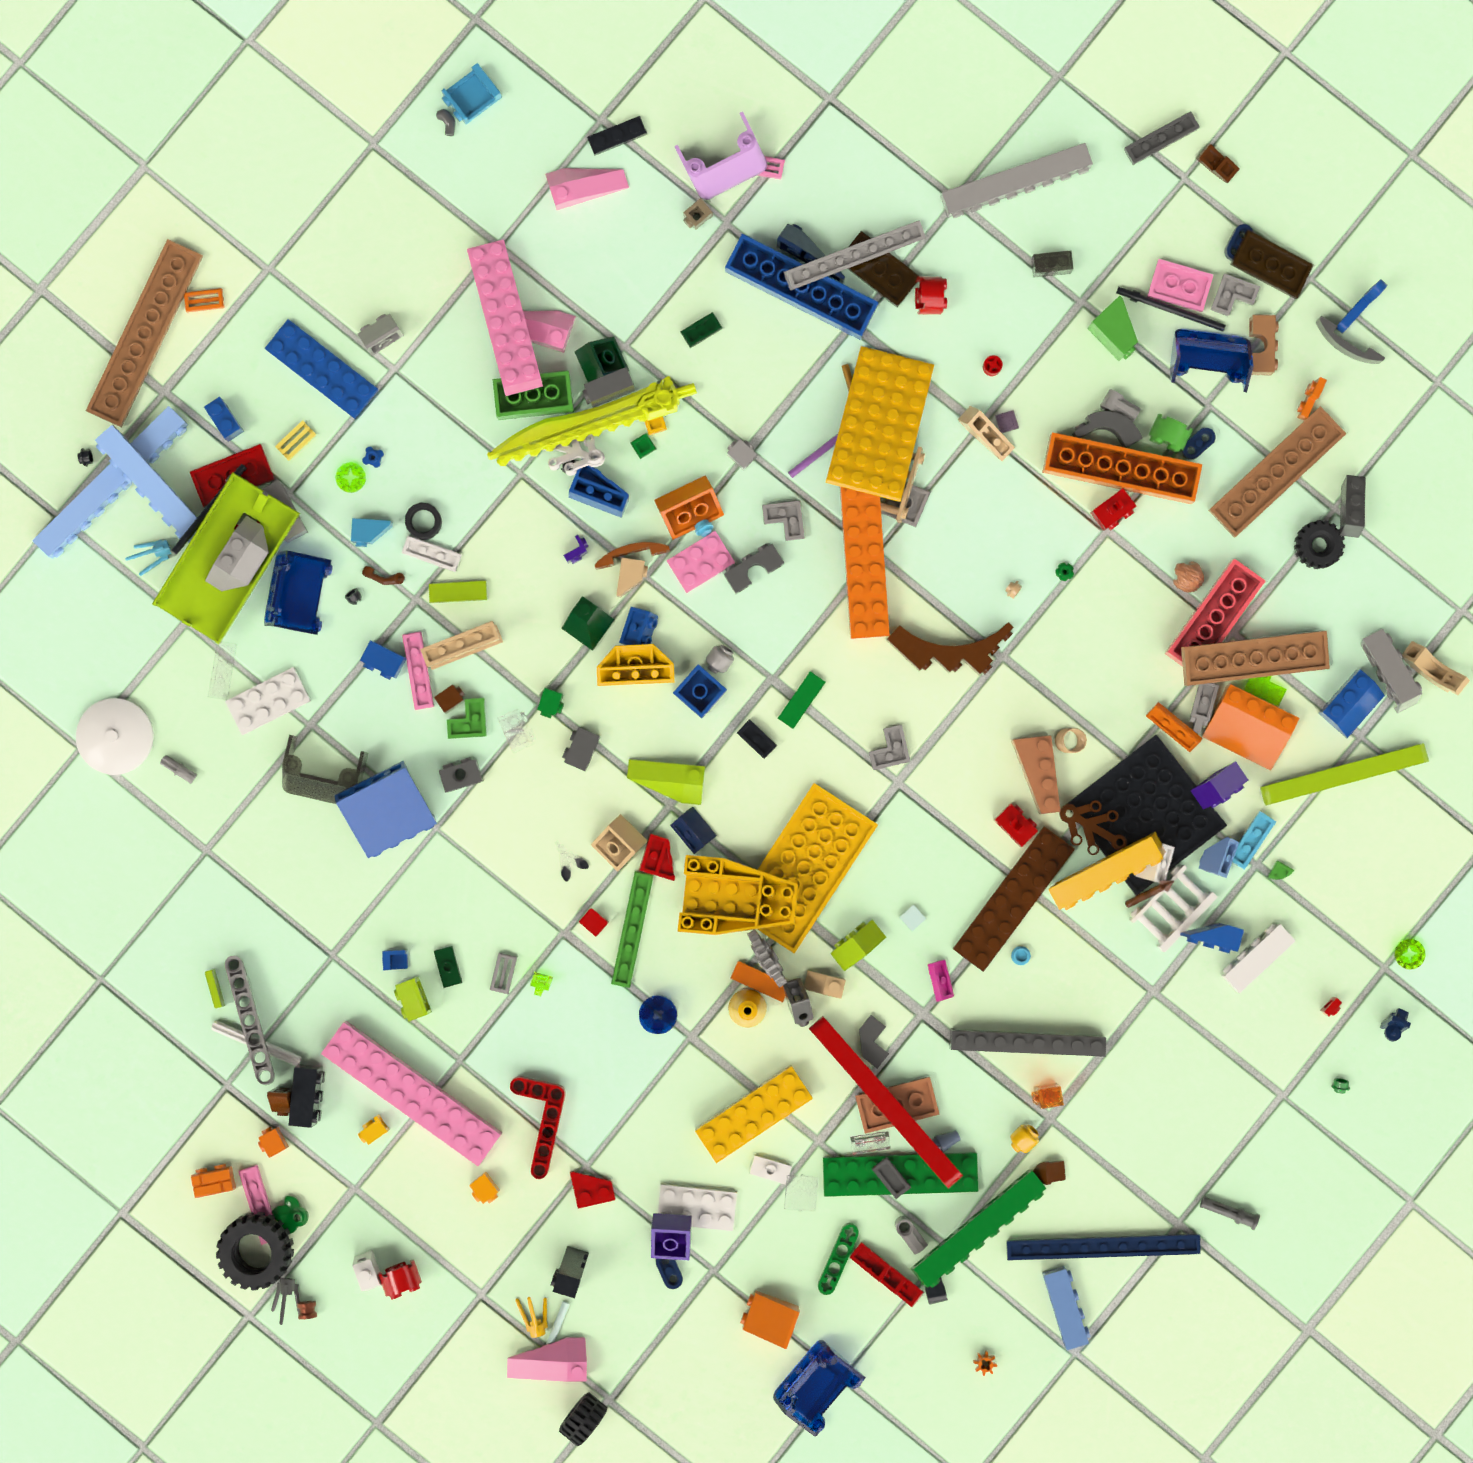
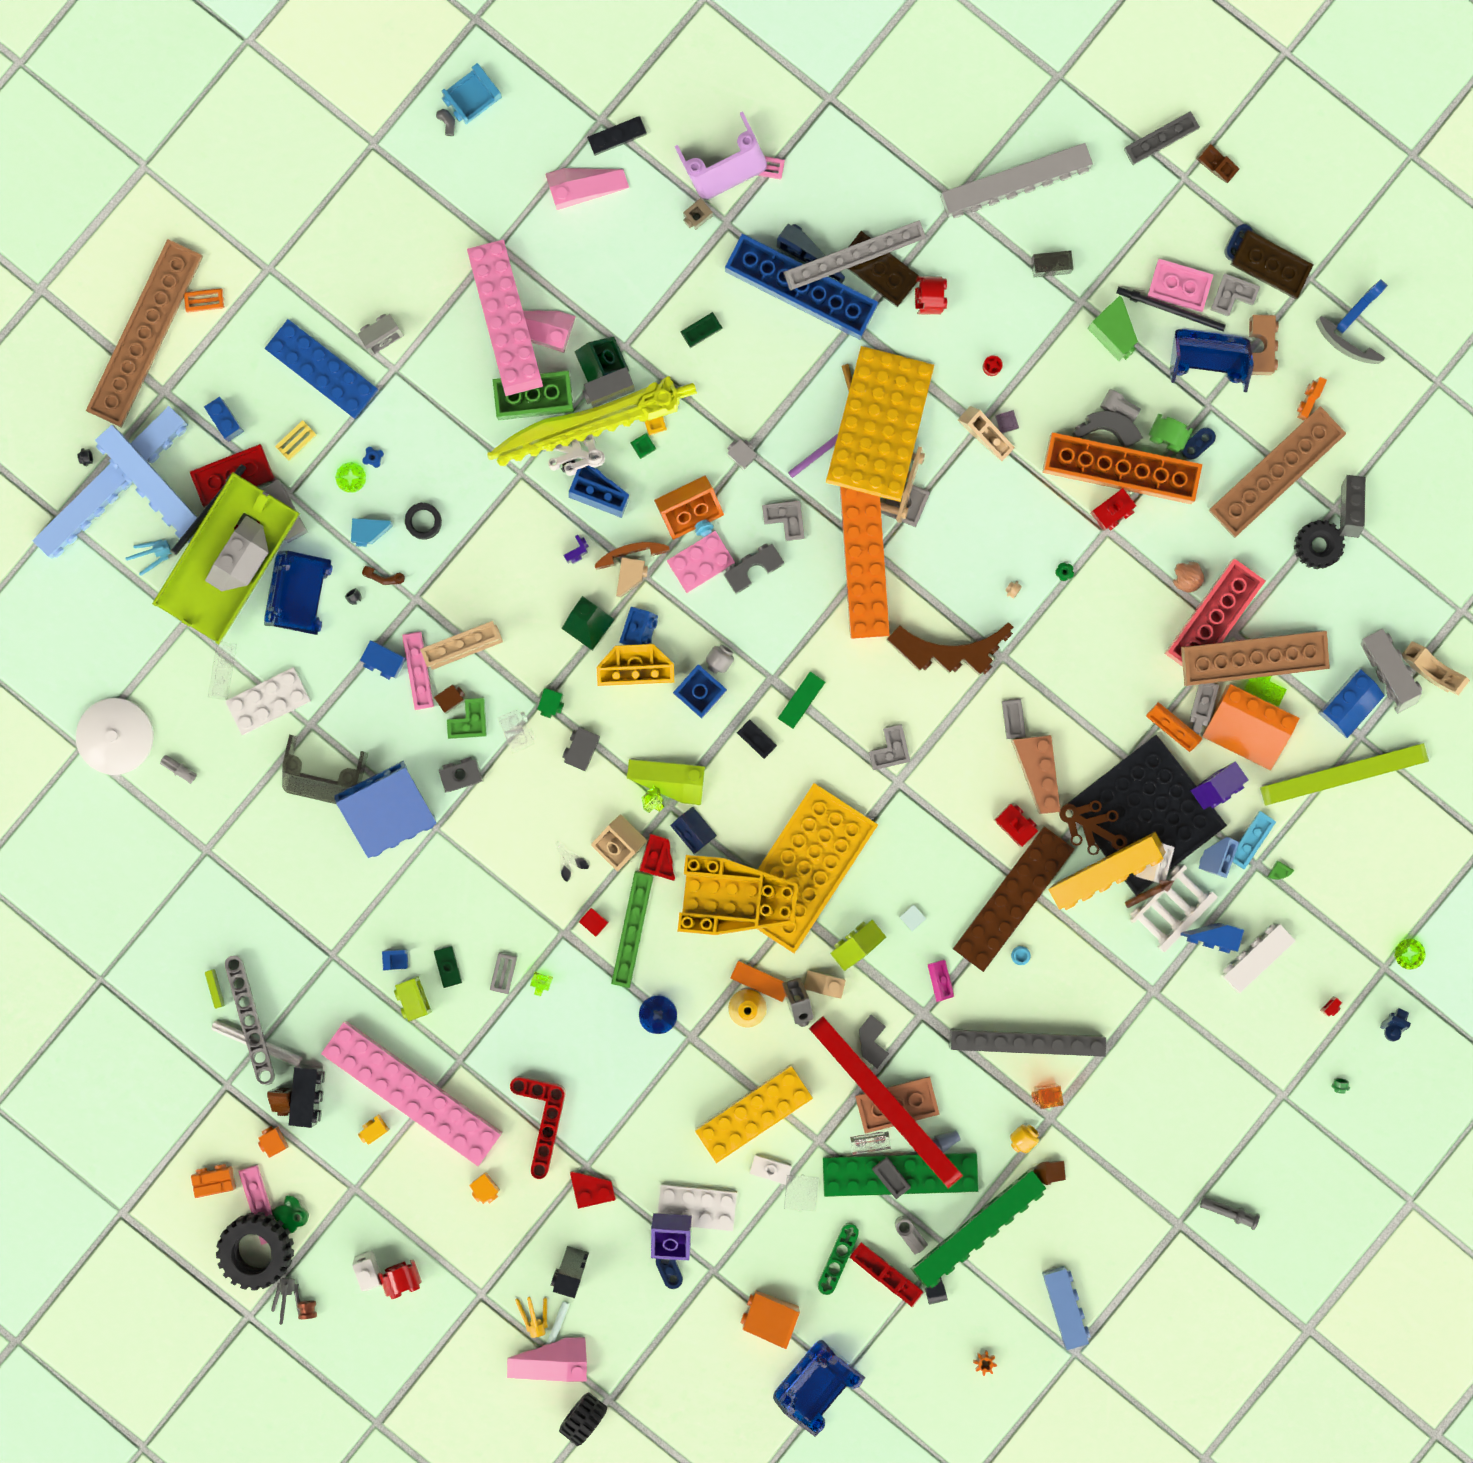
white tile [401,535,462,573] -> none
lime tile [429,581,487,603] -> none
light grey gear [747,929,787,987] -> none
dark blue plate [1006,1234,1201,1261] -> none
tan piece [1055,728,1087,753] -> none
none -> clear neon green tile [641,786,665,813]
none -> light grey tile [1002,699,1026,739]

